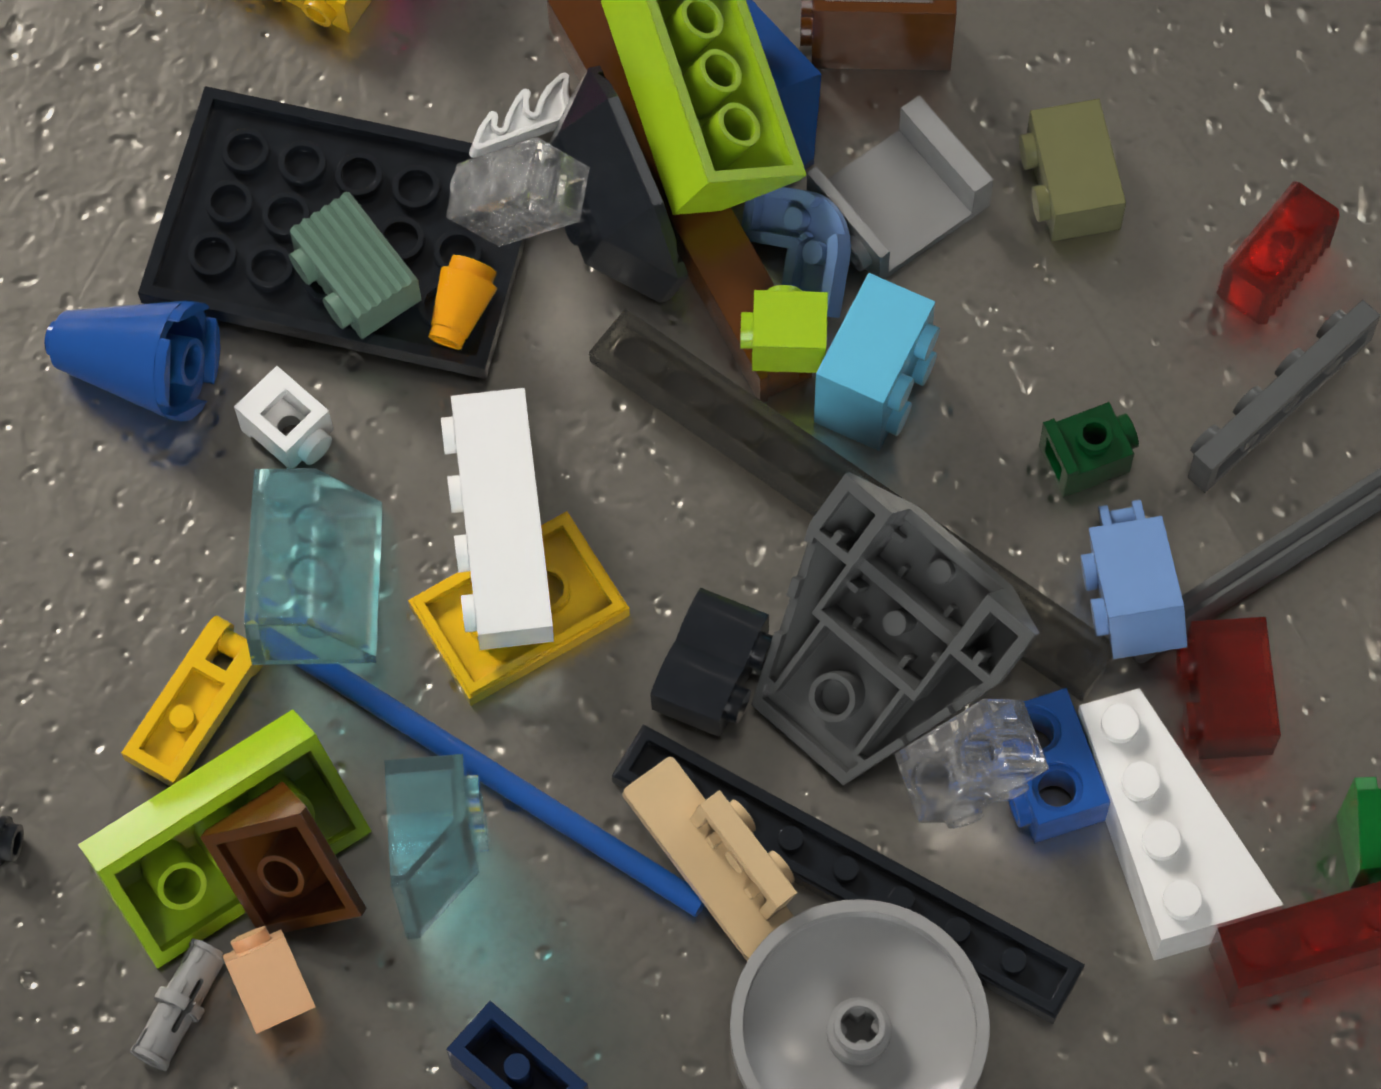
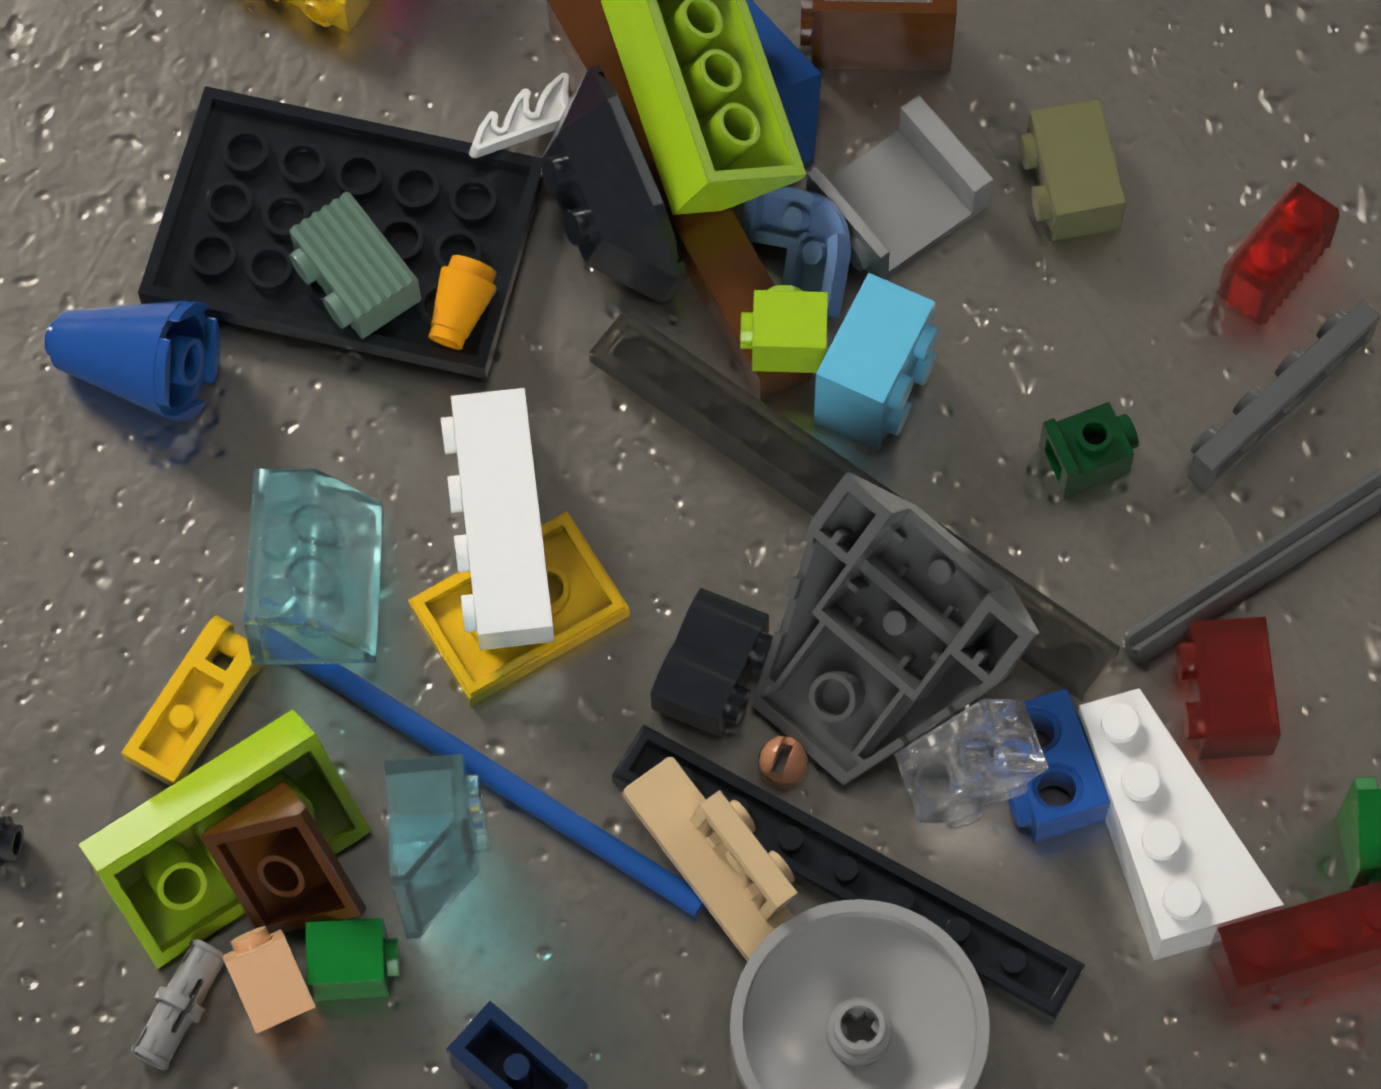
white brick [234,366,334,471] -> none
clear brick [446,137,590,247] -> none
medium blue brick [1080,499,1187,659] -> none
none -> green brick [305,918,401,1001]
none -> nougat hinge [758,736,808,790]

